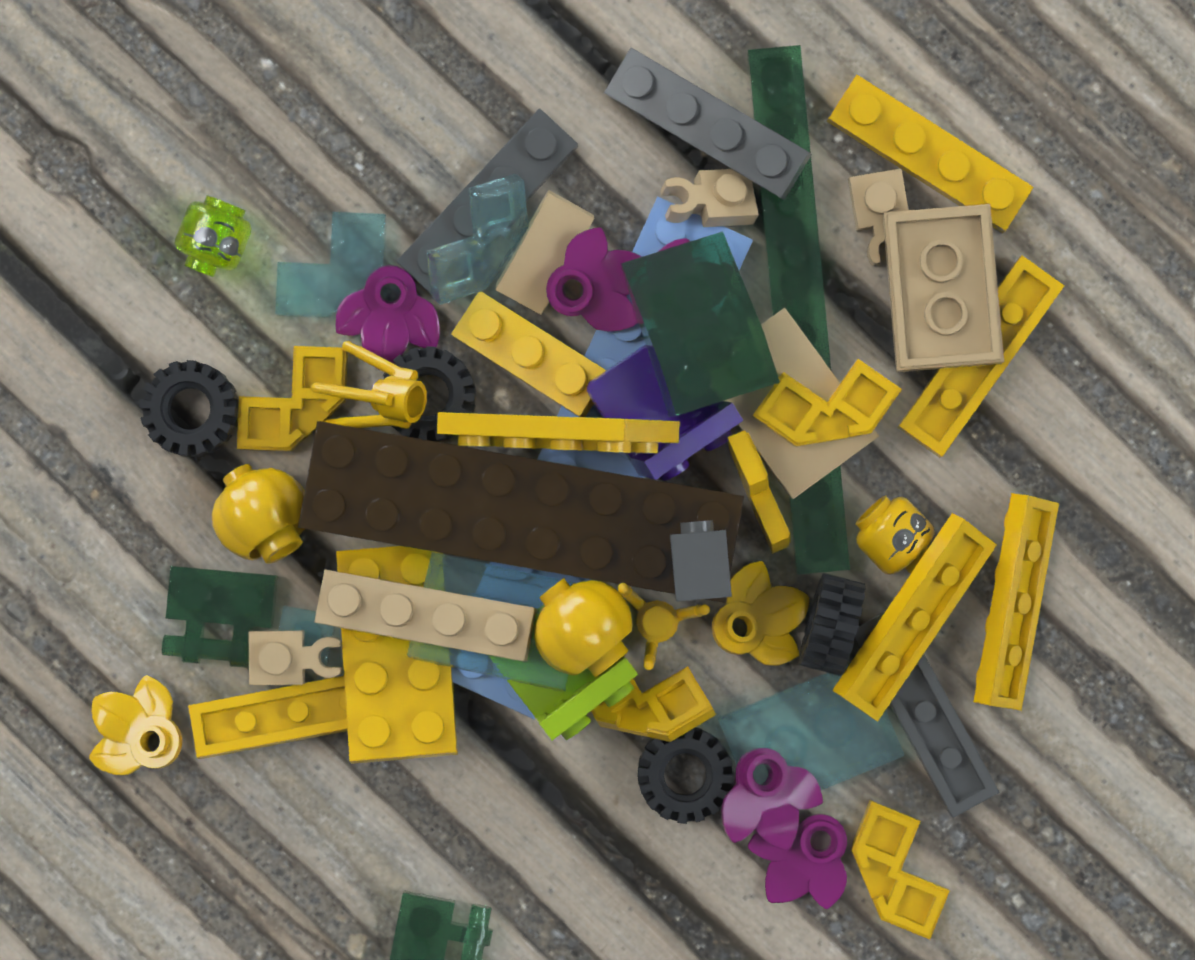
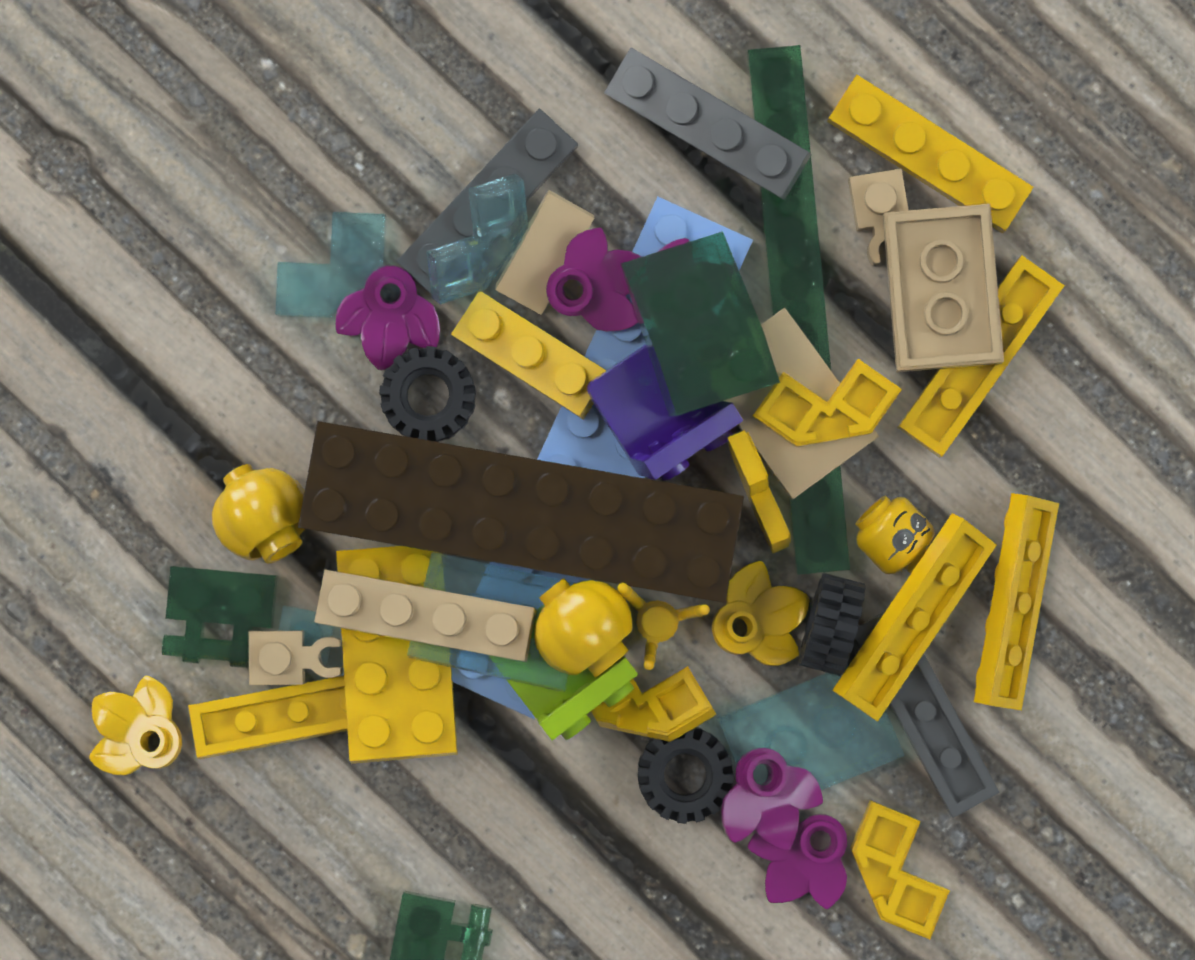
black tyre [139,360,239,457] -> none
clear neon green head [174,195,252,277] -> none
yellow tile [237,346,348,452] -> none
yellow plant [311,341,427,429] -> none
yellow plate [437,412,680,453] -> none
tan plate [660,169,759,227] -> none
dark grey brick [670,520,732,601] -> none

